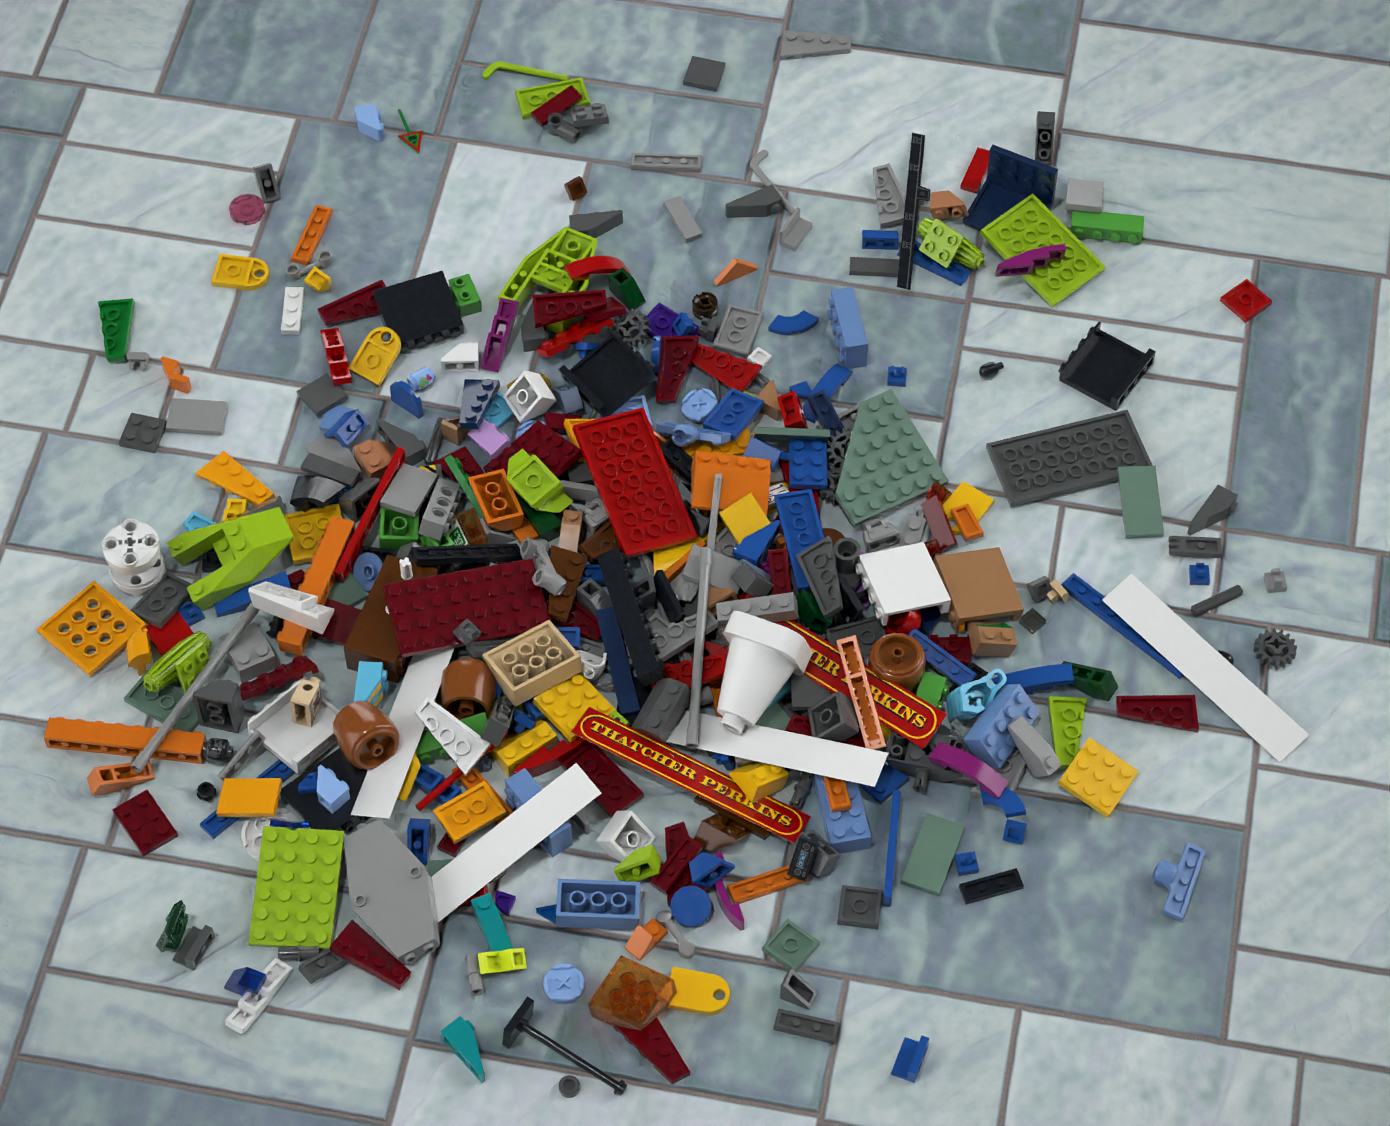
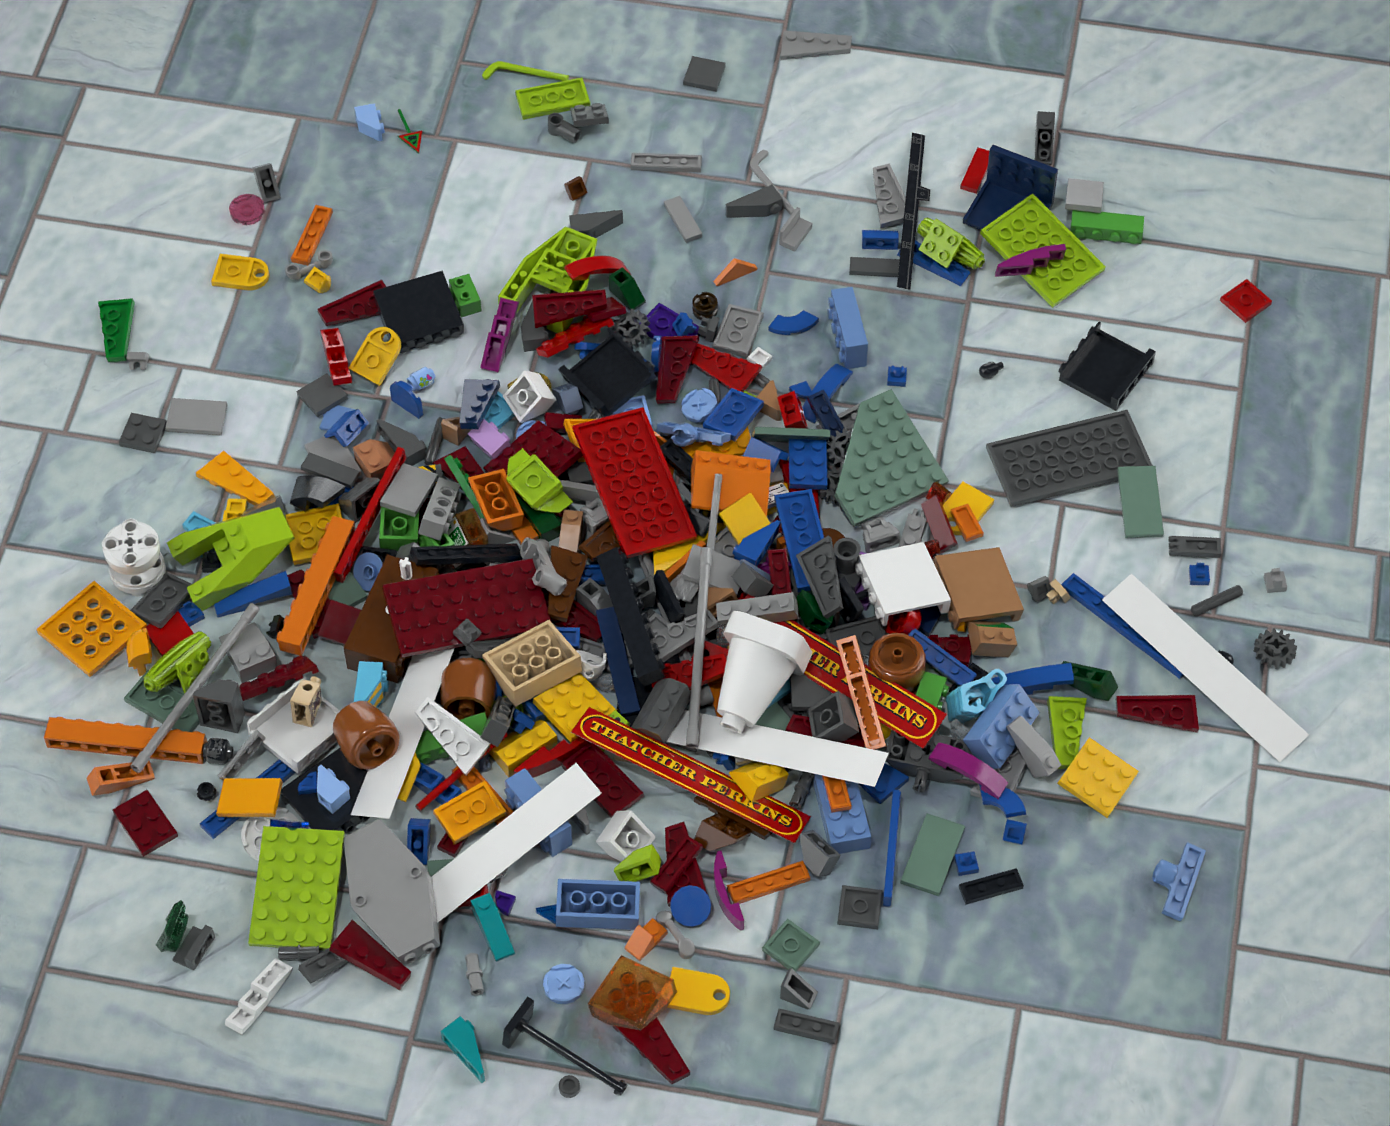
orange slope [161,356,192,394] -> none
clear blue slope [224,967,267,996] -> none
white slope [248,582,334,634] -> none
white plate [281,287,304,335] -> none
white slope [441,342,479,373] -> none
neon yellow slope [478,948,527,974] -> none
dark red tile [531,85,582,127] -> none
blue slope [689,852,735,889] -> none
black tile [787,836,820,882] -> none
blue panel [891,1036,930,1083] -> none
nougat slope [929,190,969,220] -> none
clear smoke tile [1018,608,1046,634] -> none
dark grey slope [1187,485,1238,536] -> none

